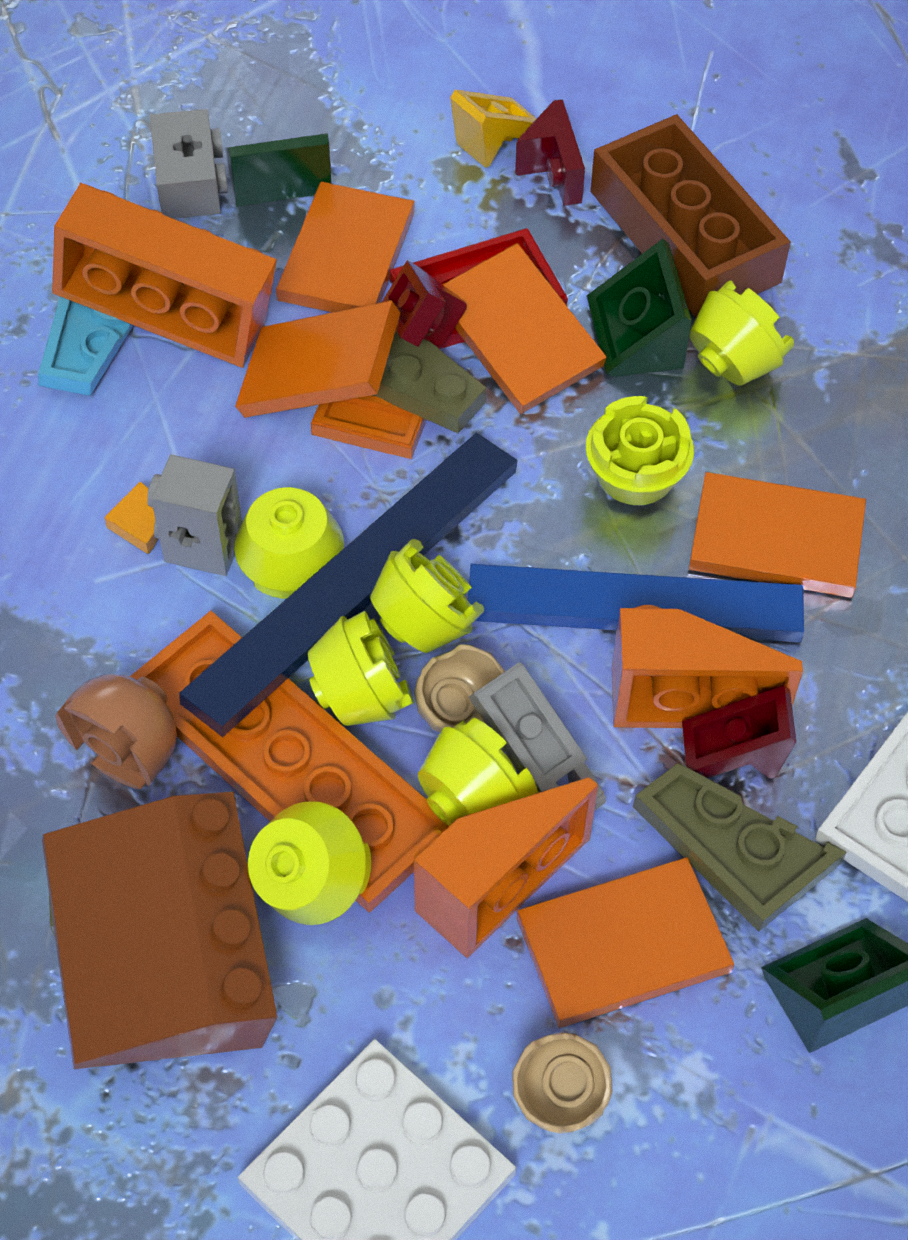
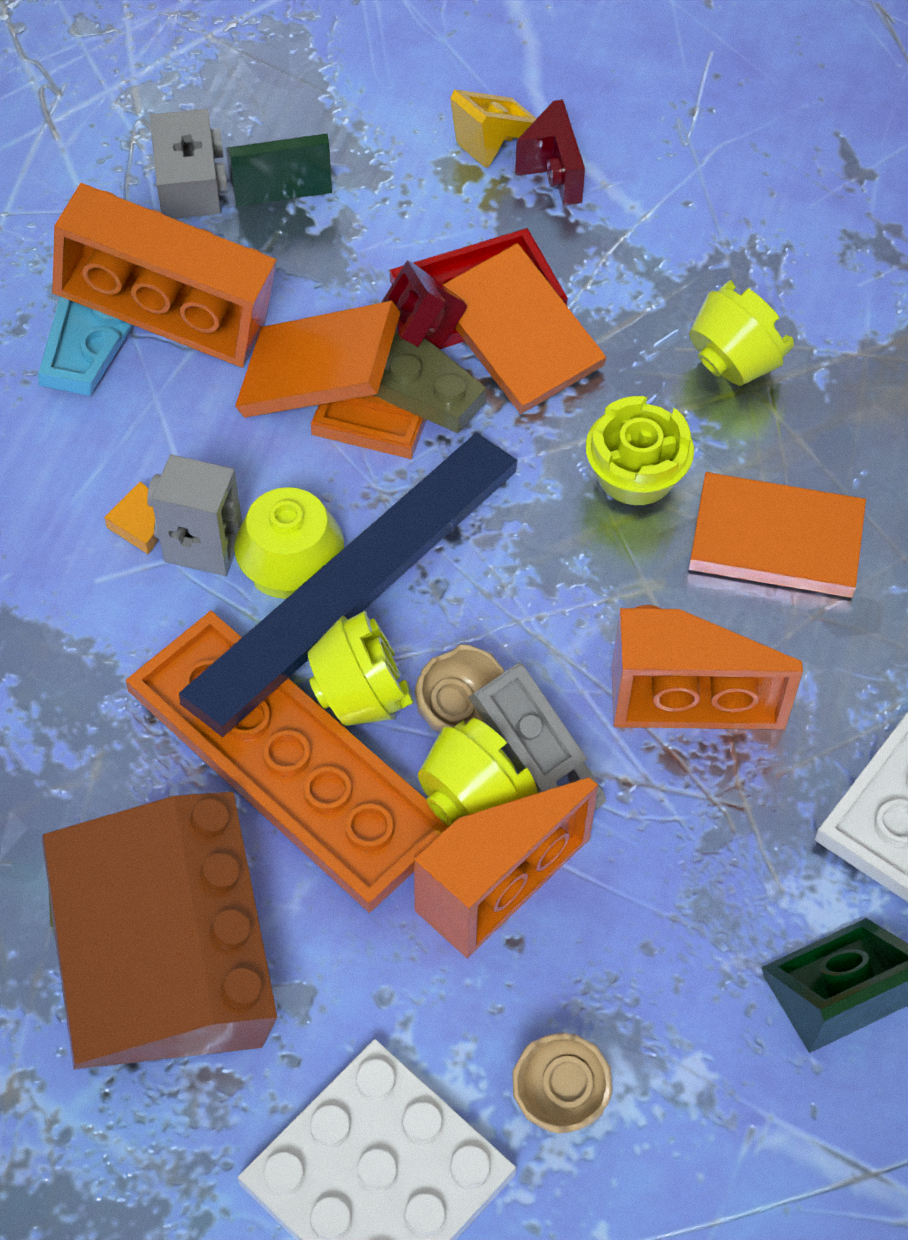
nougat cylinder [55,674,177,789] -> none
neon yellow cone [248,801,371,925] -> none
orange tile [276,182,415,313] -> none
neon yellow cone [370,539,484,653] -> none
blue tile [468,564,804,642] -> none
orange tile [517,857,734,1029] -> none
dark green slope [586,239,692,377] -> none
dark orange brick [590,114,791,317] -> none
olive wing [632,763,847,932] -> none
dark red slope [682,685,797,779] -> none

